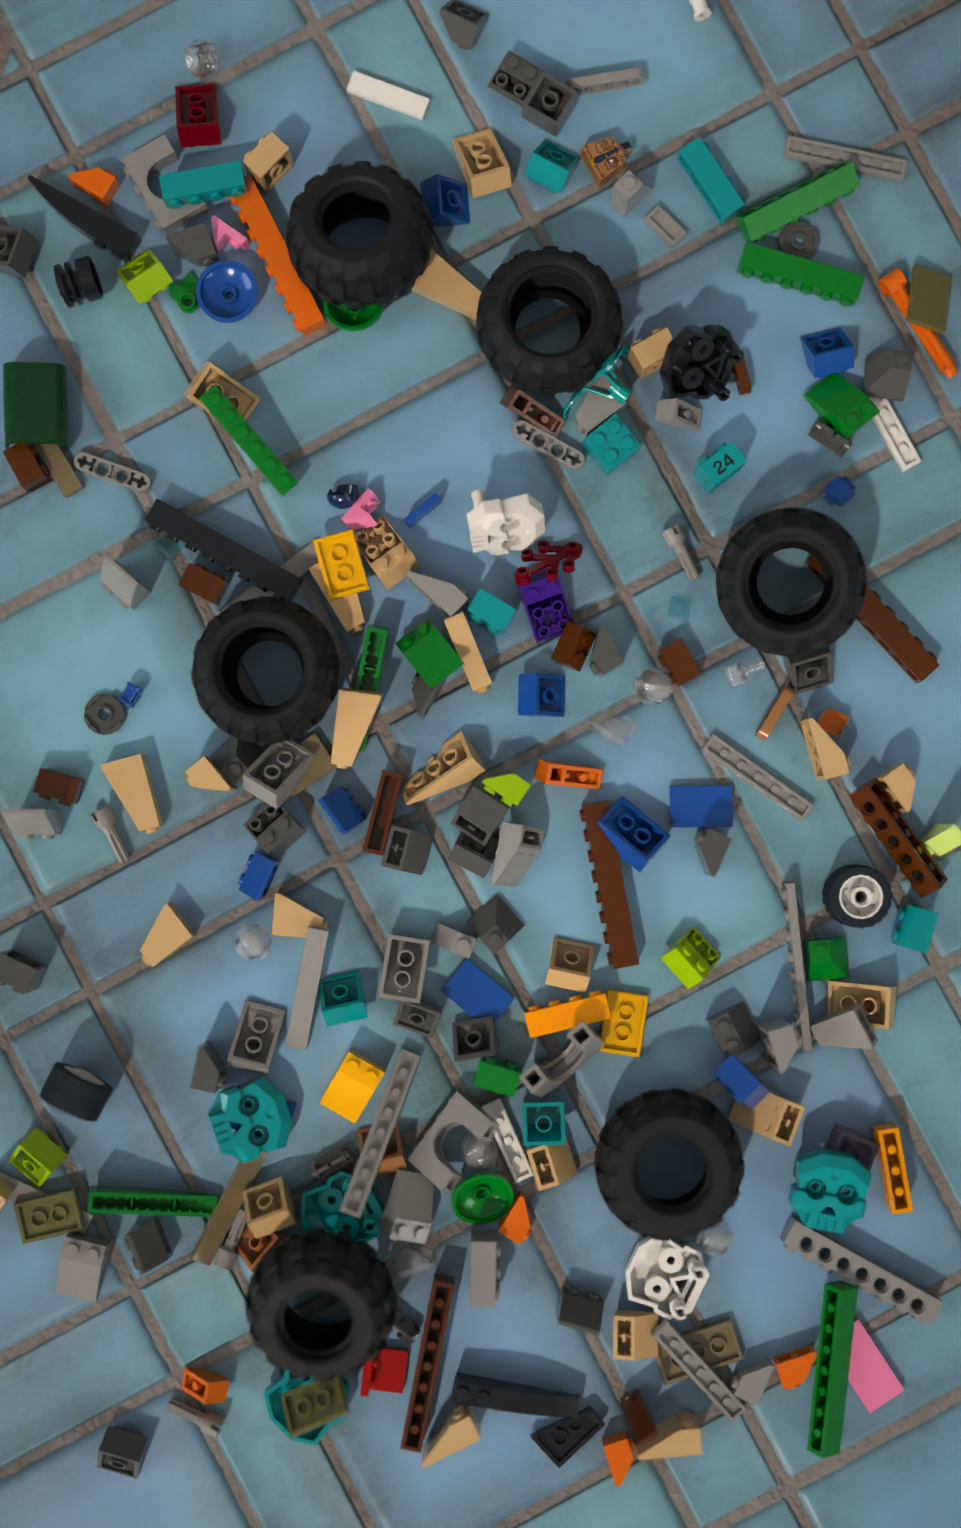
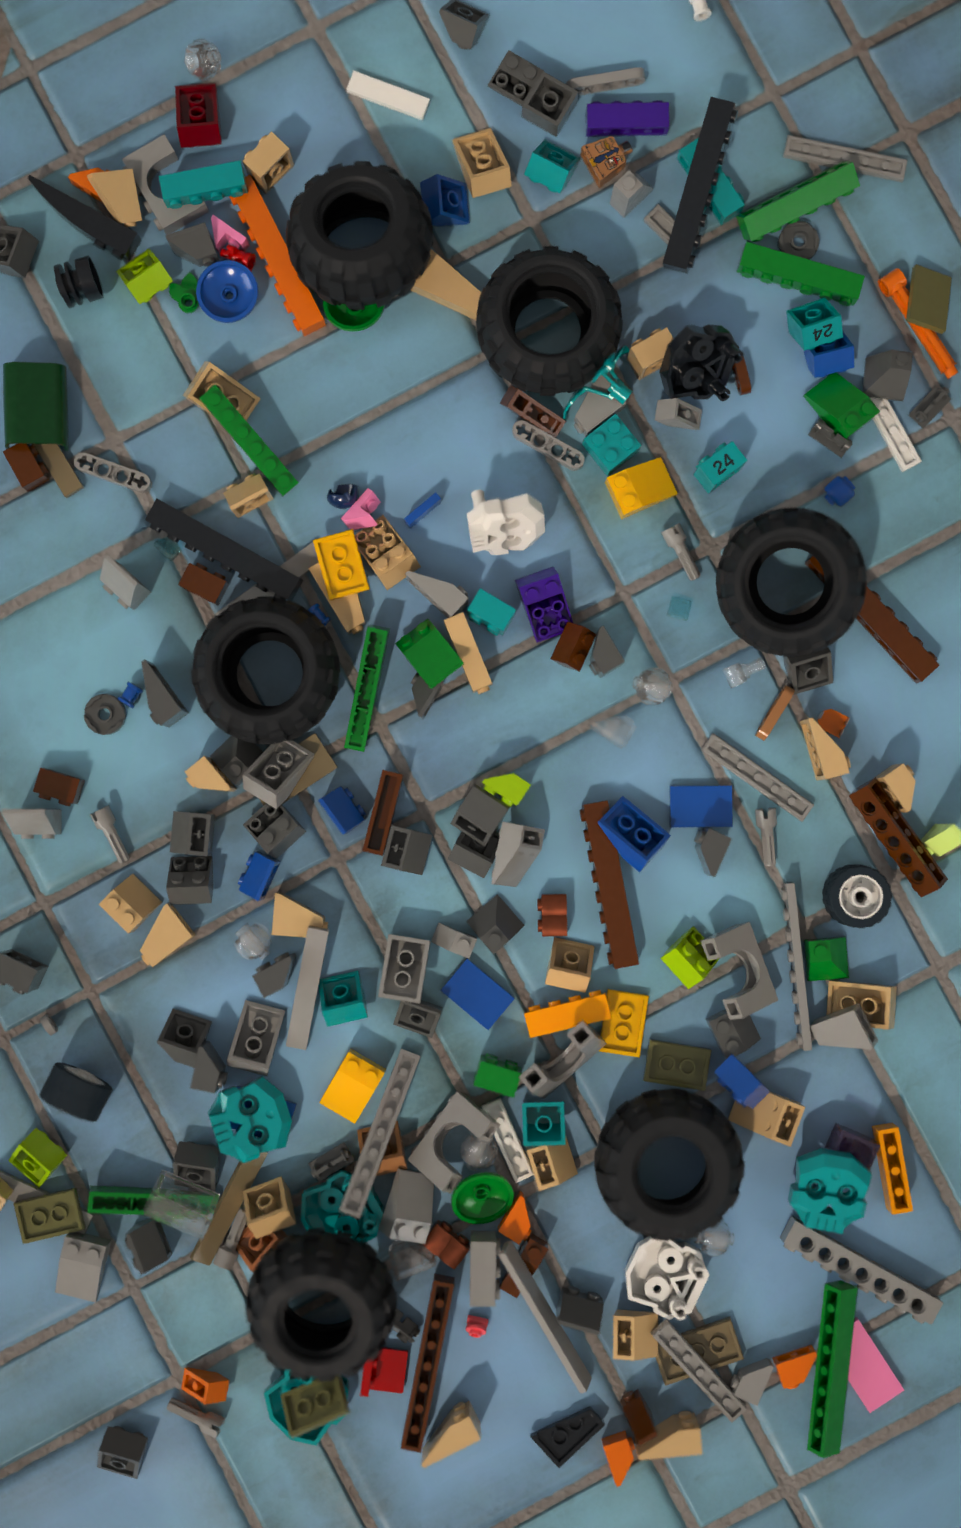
tan slope [100,754,164,834] -> none
tan slope [331,687,383,769] -> none
tan wedge [401,731,485,805] -> none
black slope [451,1372,580,1418] -> none
dark grey slope [452,1016,500,1062] -> none
dark red plant [515,540,583,586] -> none
blue slope [518,673,565,717] -> none
orange slope [534,758,603,790] -> none
reddish brown brick [657,638,702,687] -> none
light grey slope [756,1017,800,1074] -> none
teal slope [891,904,939,954] -> none
none -> light grey tile [40,1014,58,1036]
none -> tan slope [87,169,142,227]
none -> tan slope [99,874,162,934]
none -> dark grey slope [142,660,189,727]
none -> clear slope [144,1170,220,1240]
none -> dark grey slope [157,1009,212,1068]
none -> dark grey slope [166,856,214,905]
none -> dark grey slope [170,811,215,856]
none -> dark grey slope [173,1141,221,1192]
none -> red piece [220,244,256,271]
none -> tan slope [223,473,274,518]
none -> dark grey slope [252,952,296,998]
none -> blue bush [308,603,331,626]
none -> copper brick [422,1220,471,1270]
none -> coral plate [465,1315,489,1338]
none -> reddish brown slope [499,1233,548,1298]
none -> light grey tile [499,1241,592,1393]
none -> copper brick [537,894,567,936]
none -> dark purple brick [586,100,669,137]
none -> yellow slope [605,457,678,520]
none -> olive tile [643,1039,712,1091]
none -> black brick [663,97,738,274]
none -> light grey arch [701,922,778,1020]
none -> light grey piece [755,808,777,866]
none -> teal brick [786,298,843,351]
none -> dark grey hinge [909,385,951,429]

